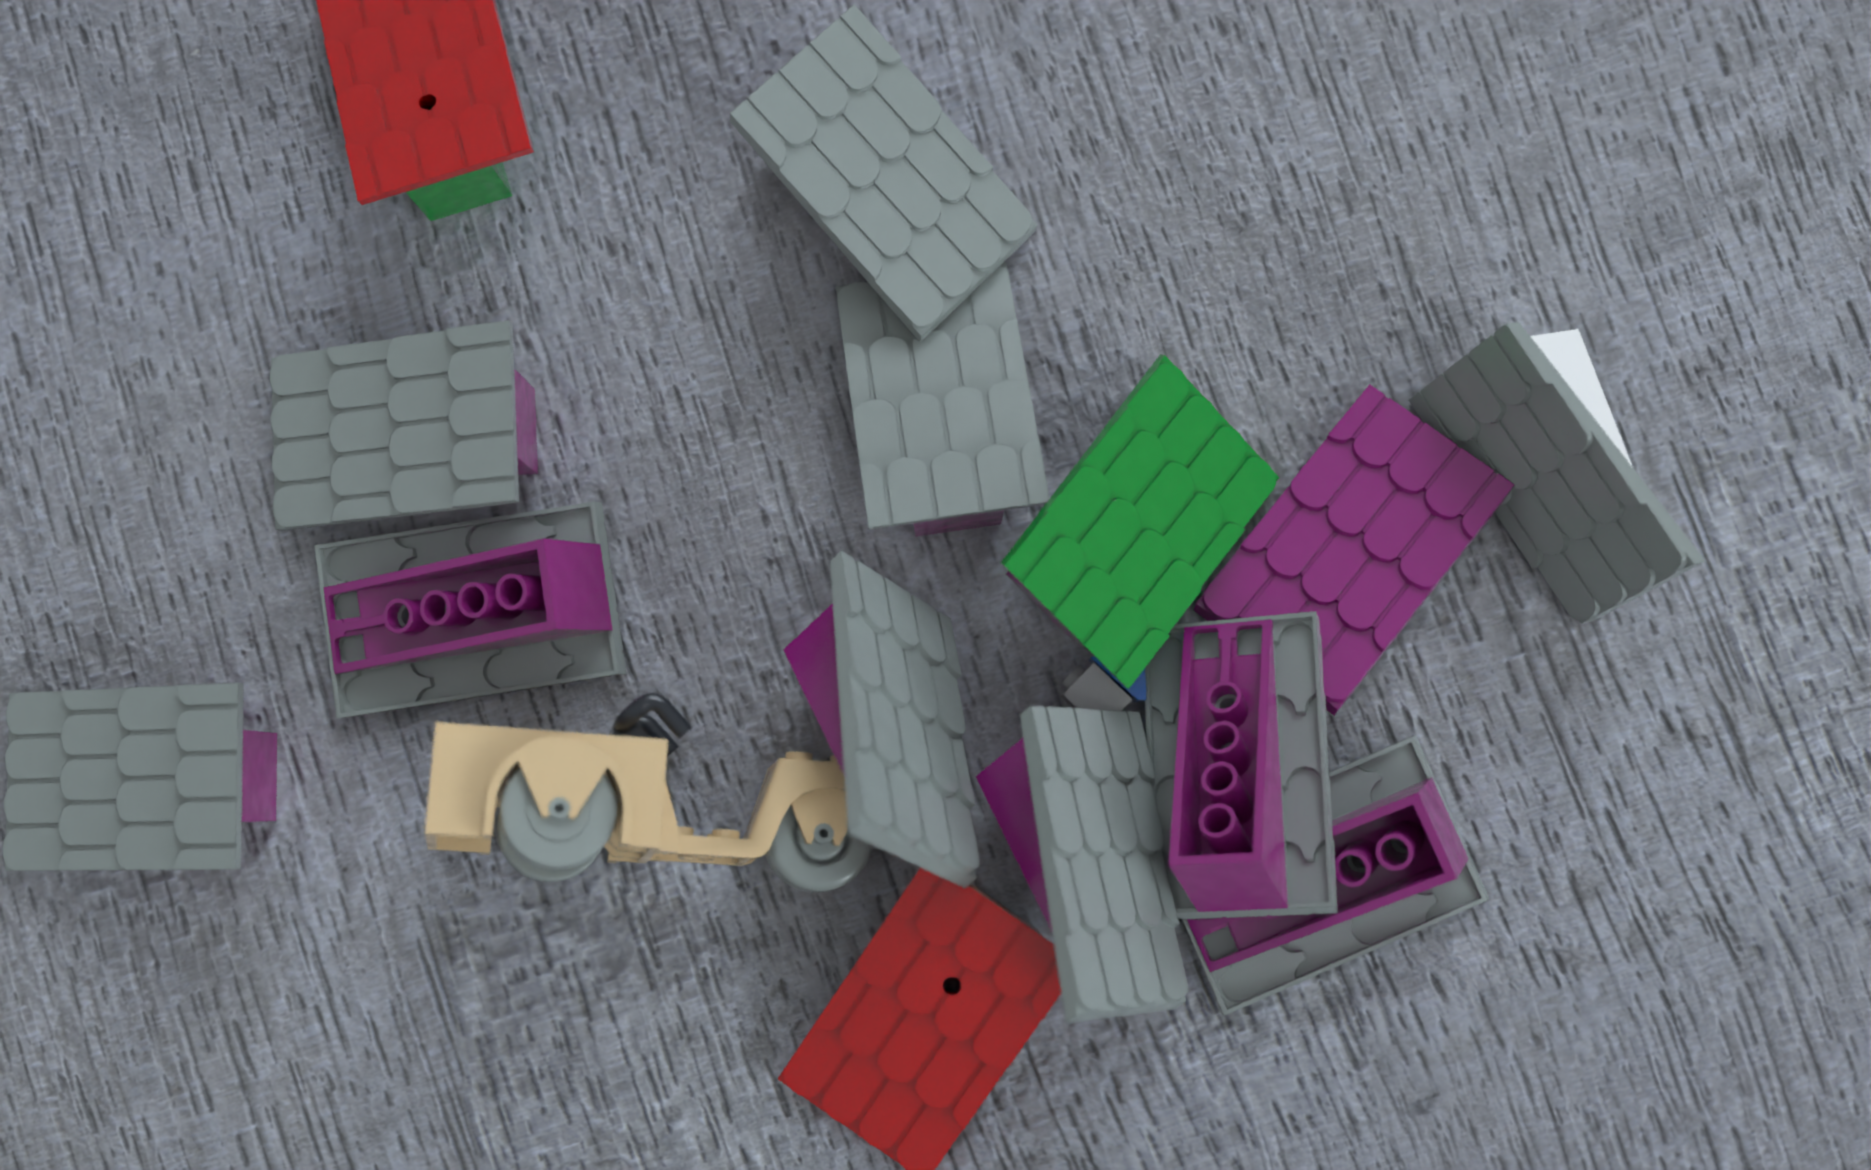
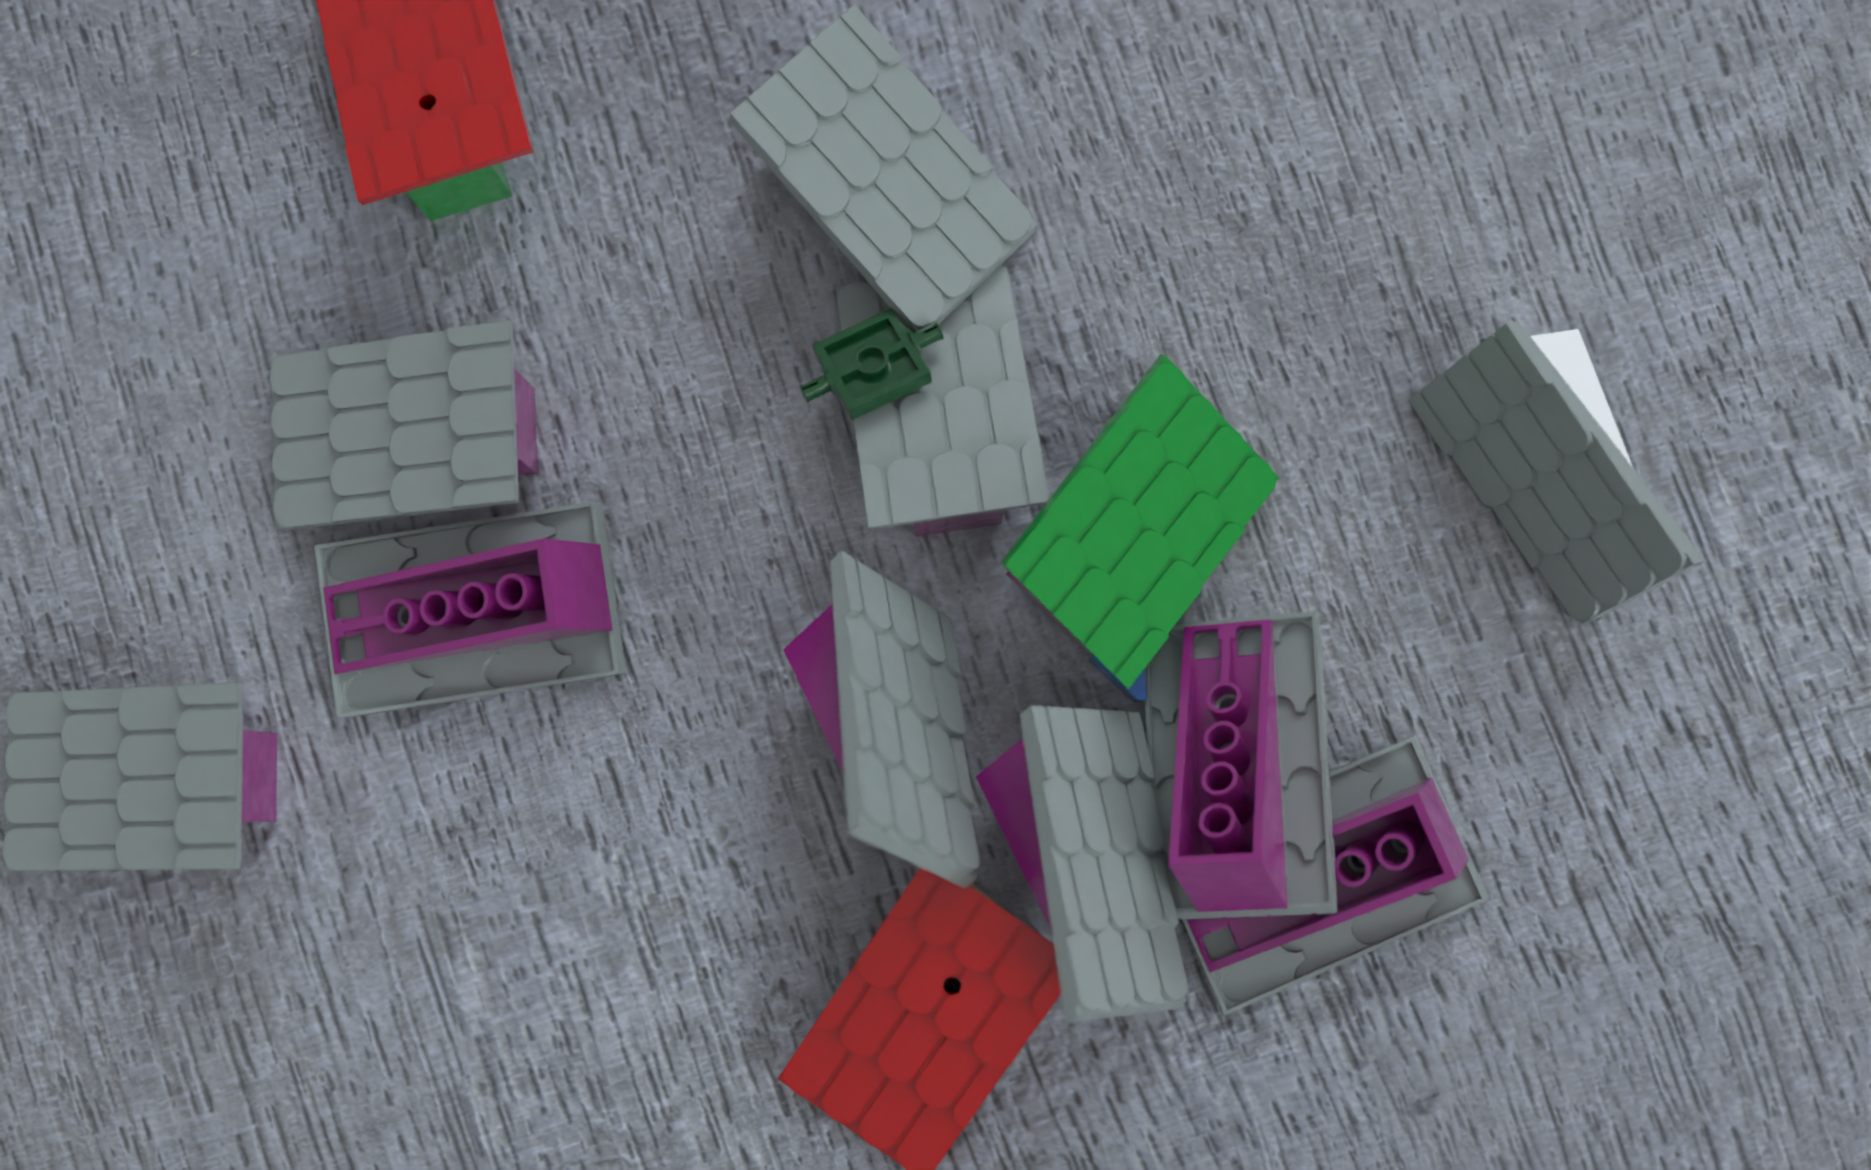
tan piece [425,692,873,893] -> none
light grey brick [1061,662,1132,711] -> none
magenta piece [1193,384,1515,716] -> none
none -> dark green plate [799,308,944,420]

